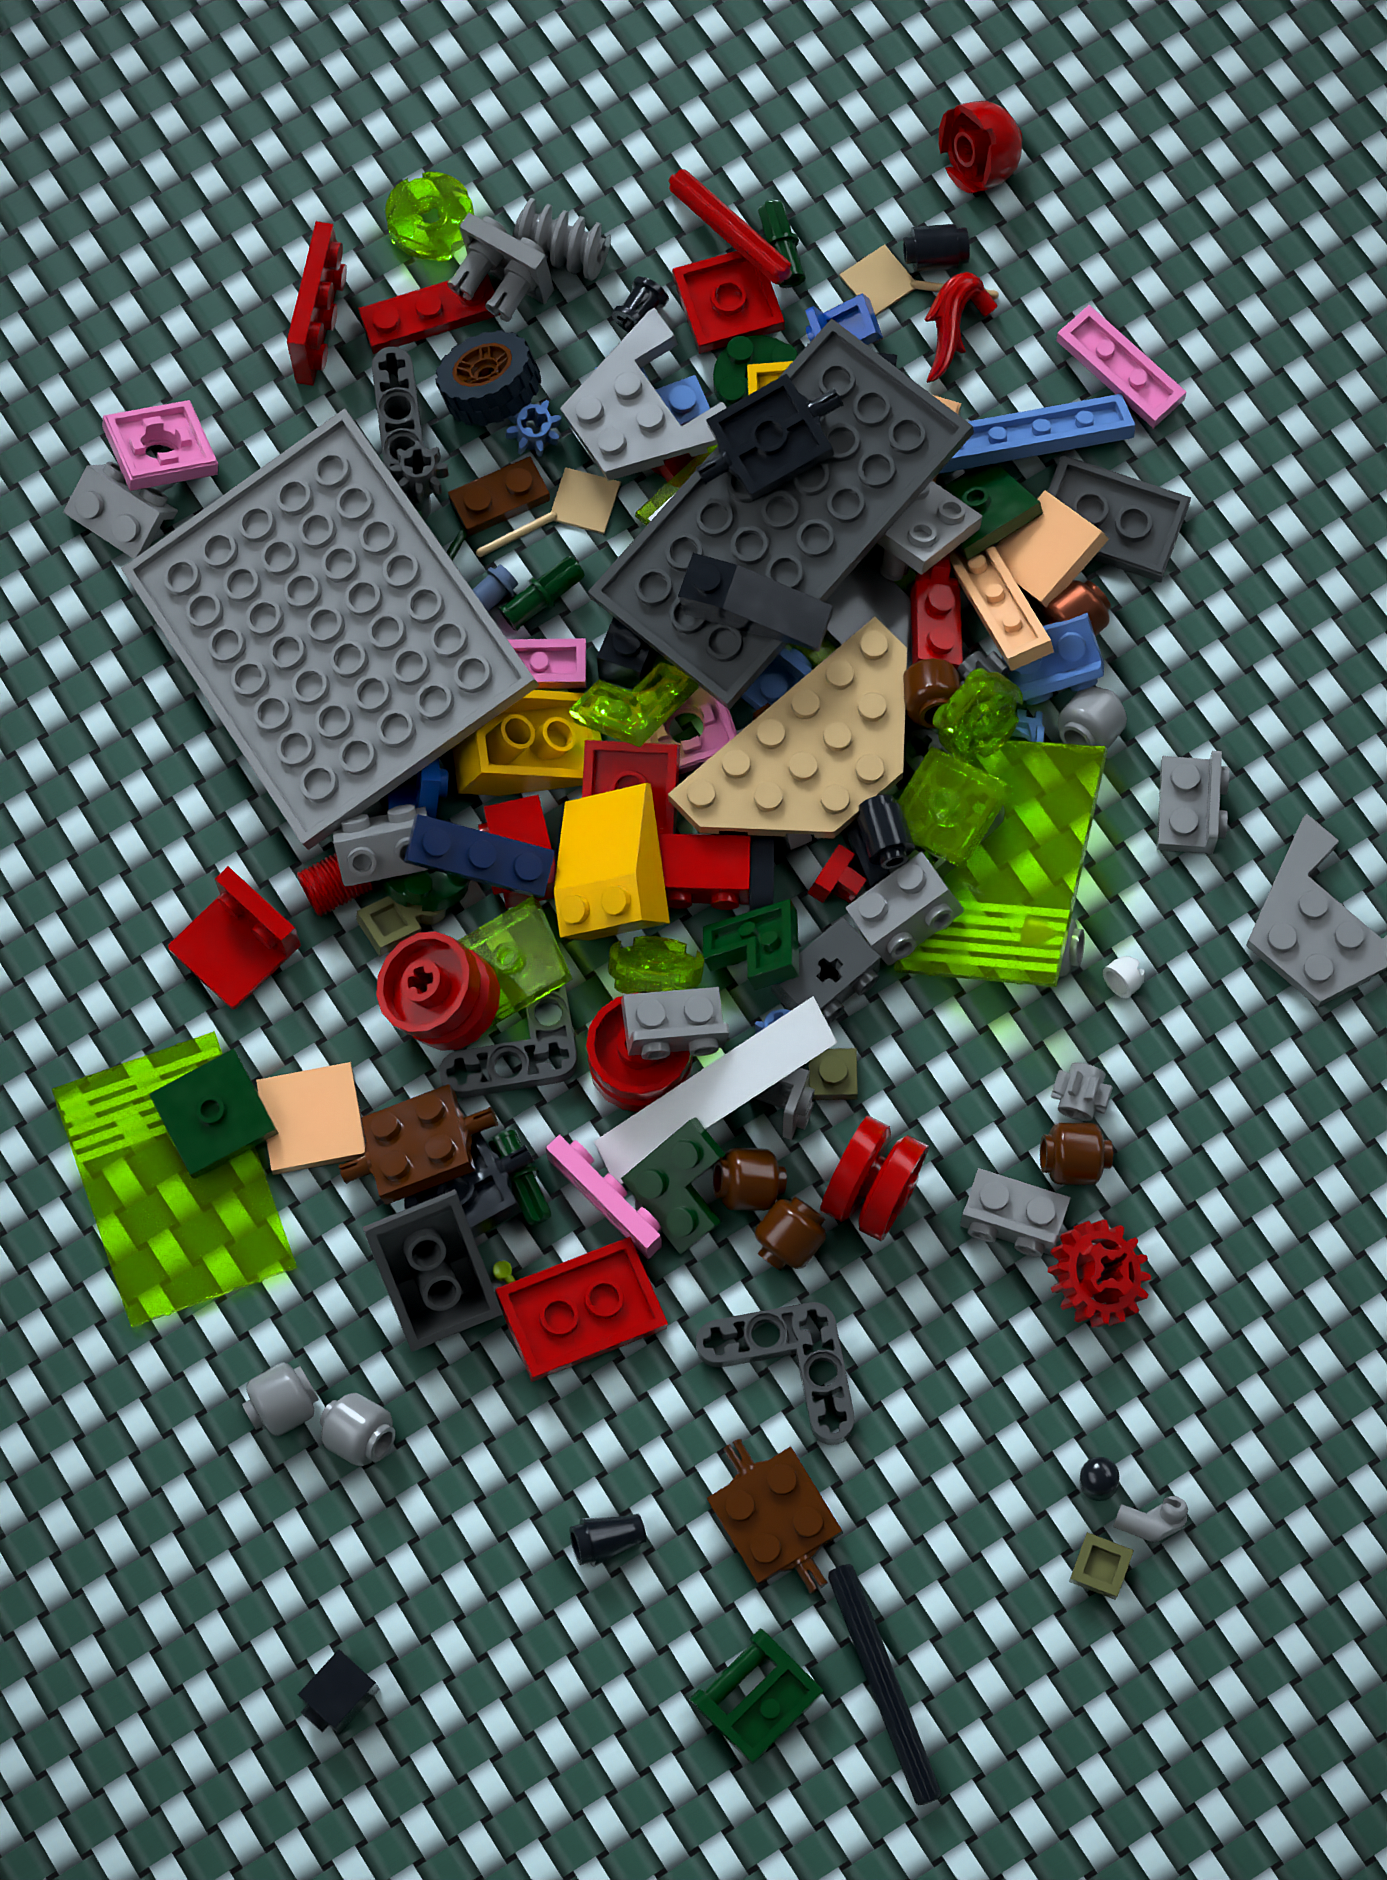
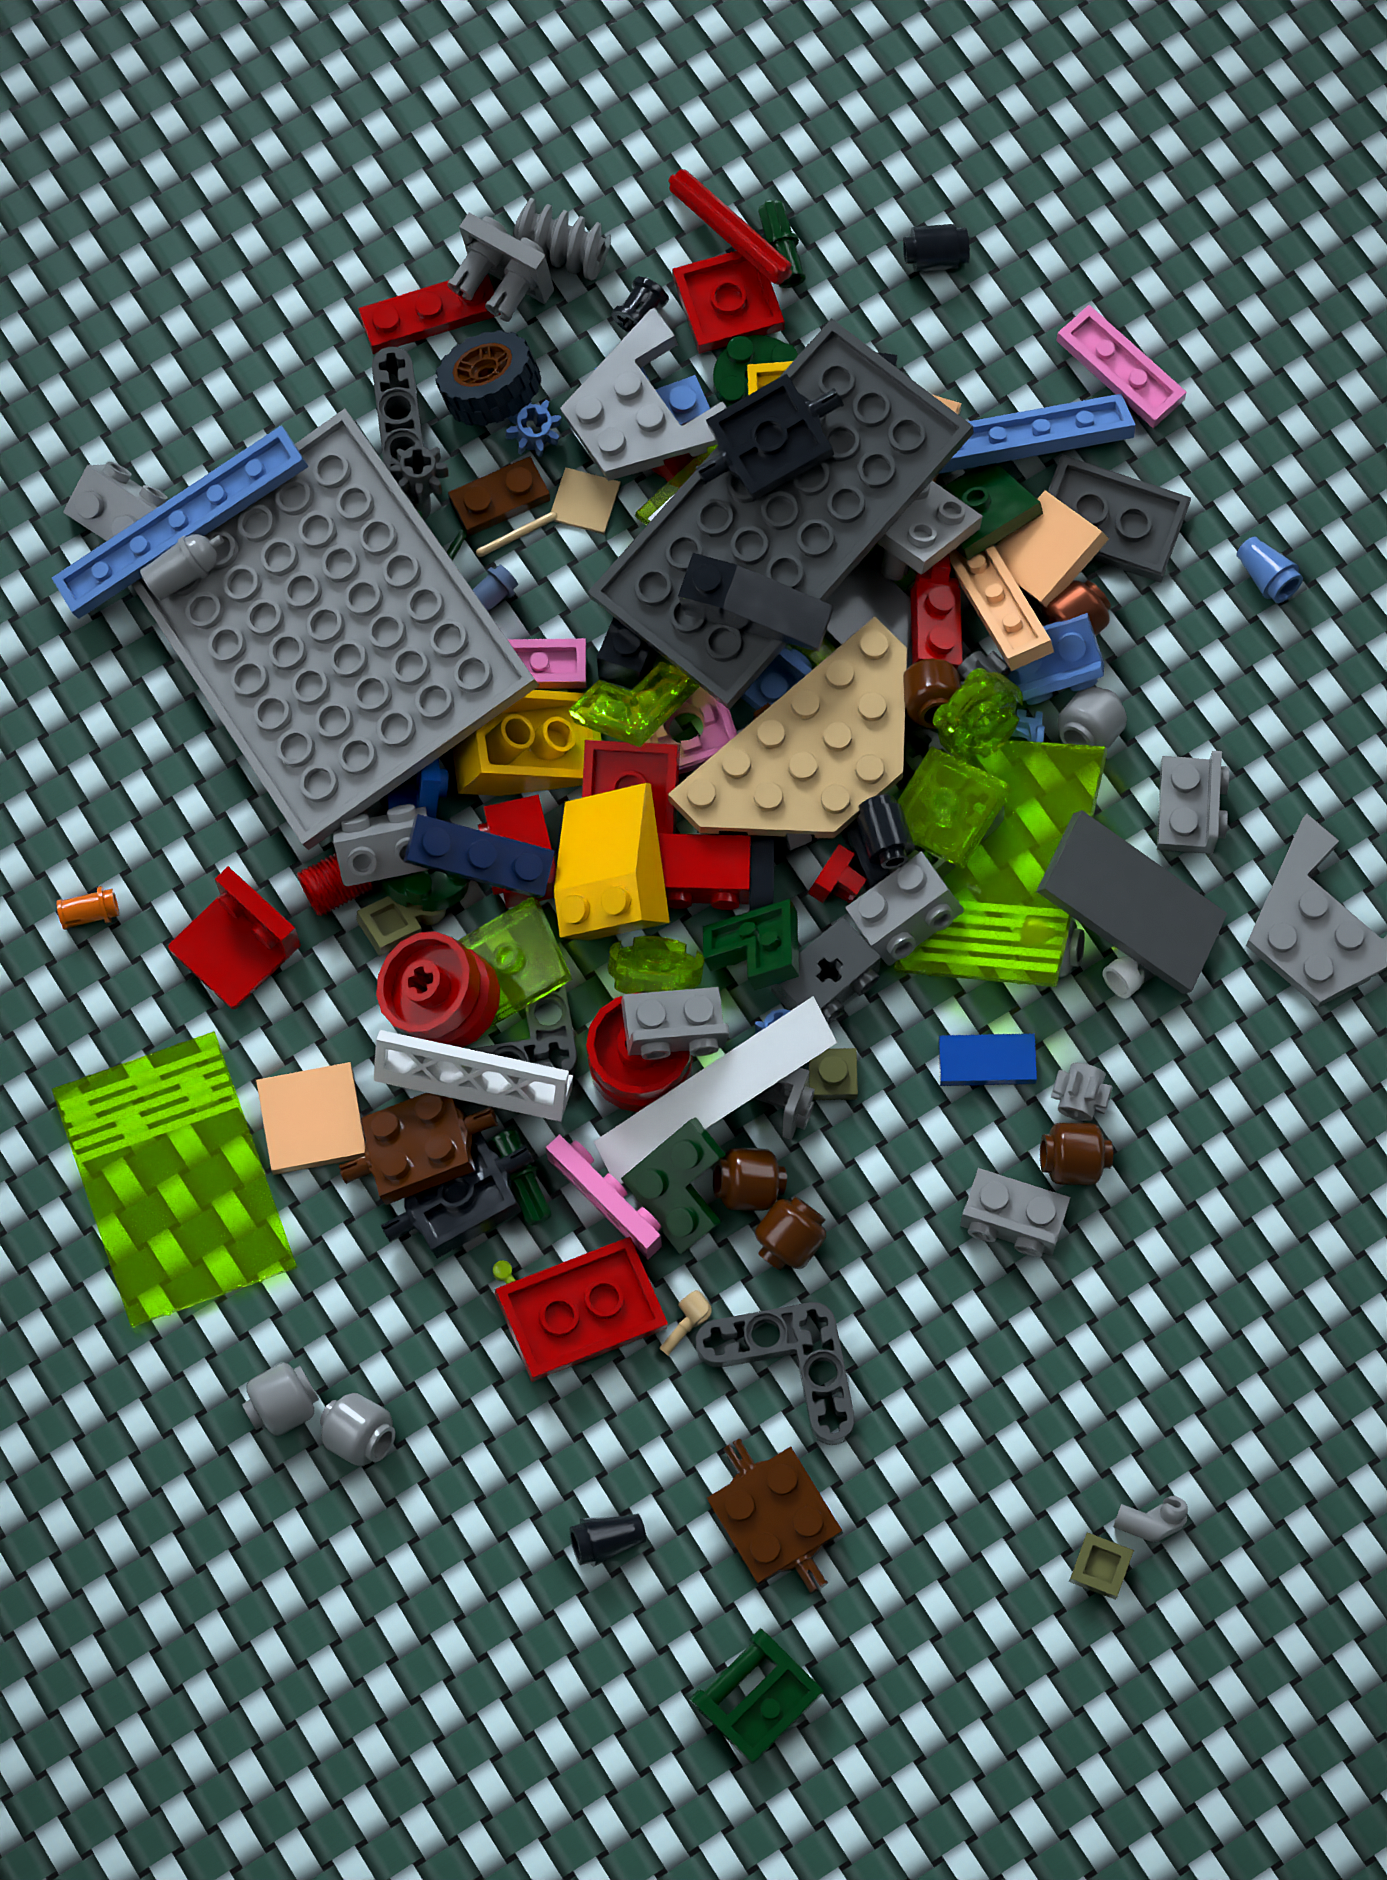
bright pink piece [102,400,218,491] -> none
dark green plate [149,1048,279,1179] -> none
red plate [287,221,347,386] -> none
black brick [297,1649,380,1734] -> none
dark grey slope [362,1189,503,1352] -> none
clear neon green plate [385,172,474,262] -> none
dark green axle [498,556,585,631] -> none
blue bracket [805,293,883,345] -> none
red wheel [820,1115,929,1241] -> none
black axle [828,1564,941,1805] -> none
tan piece [839,244,999,316] -> none
red piece [924,272,998,383] -> none
red cylinder [938,101,1023,193] -> none
red gear [1048,1219,1151,1328] -> none
black piece [1079,1457,1120,1501] -> none
none -> medium blue plate [52,425,309,619]
none -> orange pin [56,886,119,930]
none -> light grey piece [140,534,224,601]
none -> white fence [374,1030,573,1122]
none -> tan hand [659,1290,712,1356]
none -> blue tile [938,1033,1037,1086]
none -> dark grey tile [1036,810,1227,994]
none -> medium blue cone [1236,536,1303,603]

